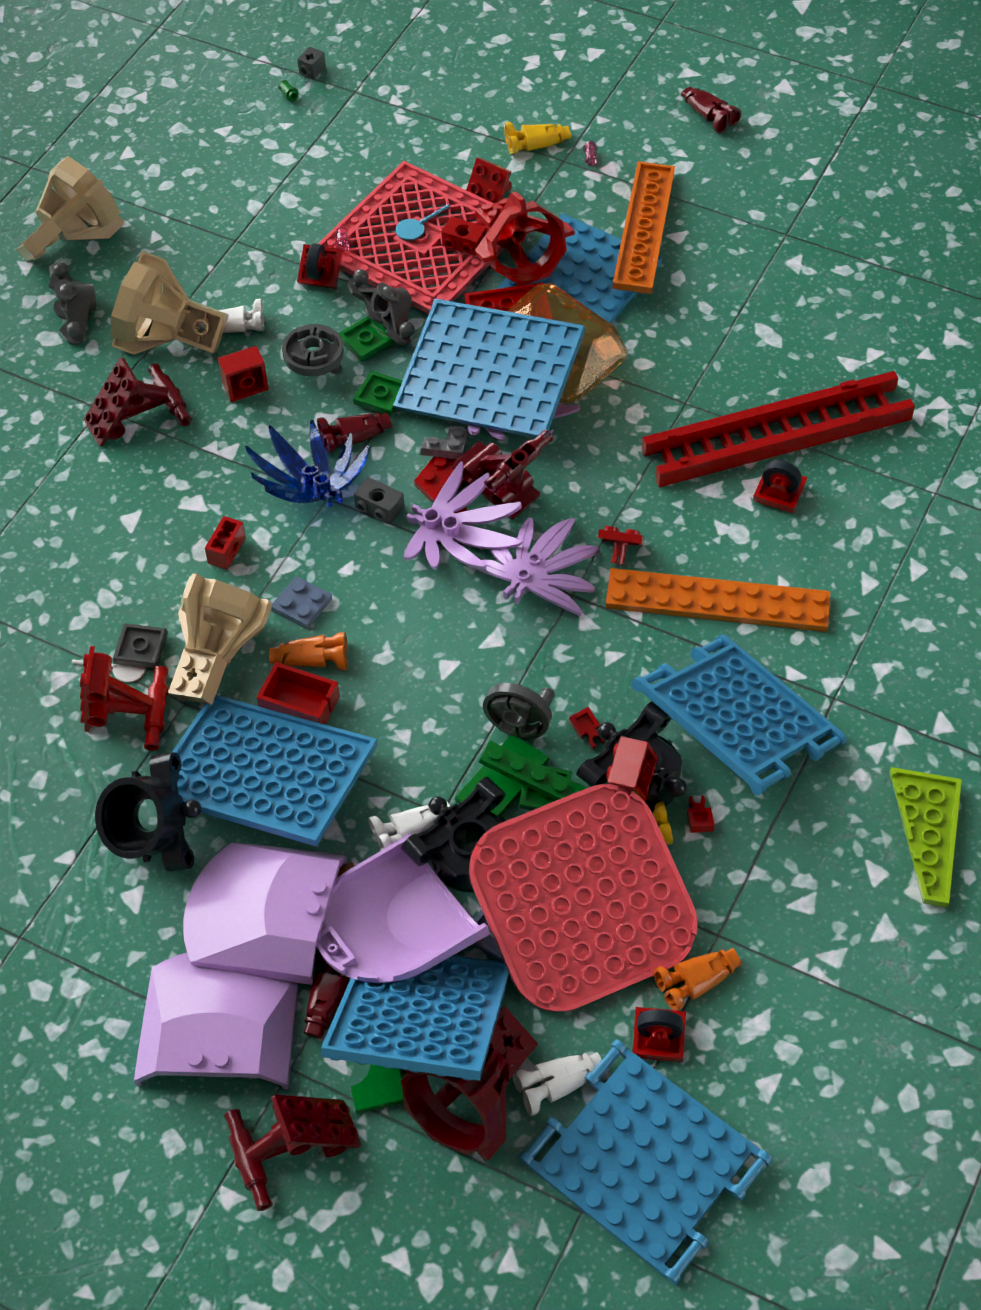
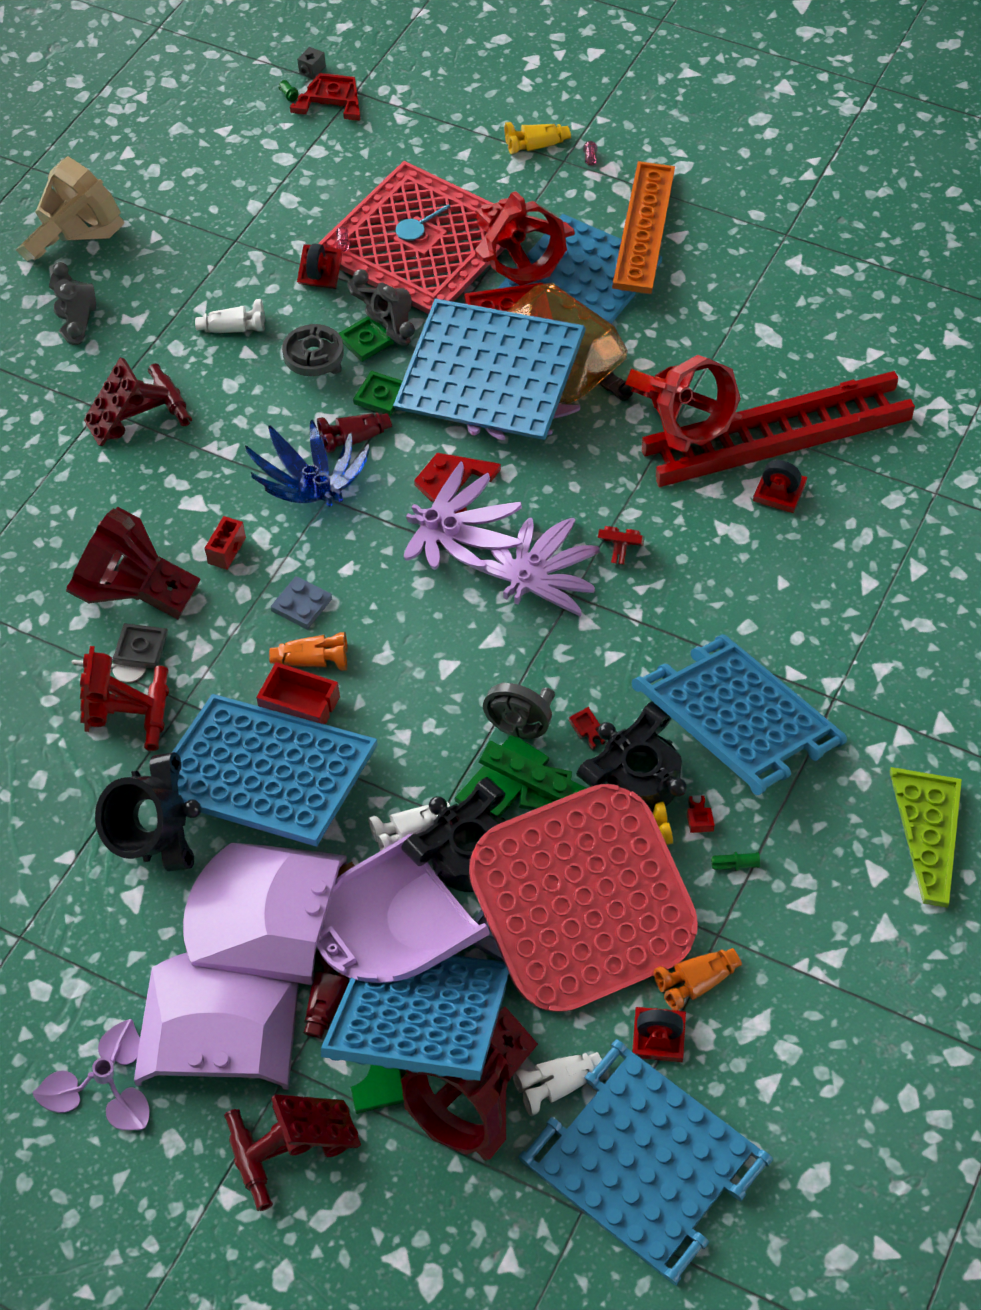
tan plate [111,252,229,355] -> none
tan plate [168,573,272,705] -> none
red brick [217,346,269,402] -> none
dark grey brick [354,477,405,524] -> none
flat silver plate [421,429,469,459] -> none
red brick [441,216,487,256] -> none
dark red plate [451,430,553,520] -> none
red plate [466,158,512,203] -> none
orange plate [606,568,830,632] -> none
brick [606,736,658,801] -> none
dark red piece [681,87,742,134] -> none
none -> lavender plant [33,1019,149,1130]
none -> dark red plate [66,507,201,620]
none -> red wing [290,73,361,121]
none -> black piece [587,358,633,401]
none -> red plate [625,355,743,453]
none -> green axle [711,852,760,871]

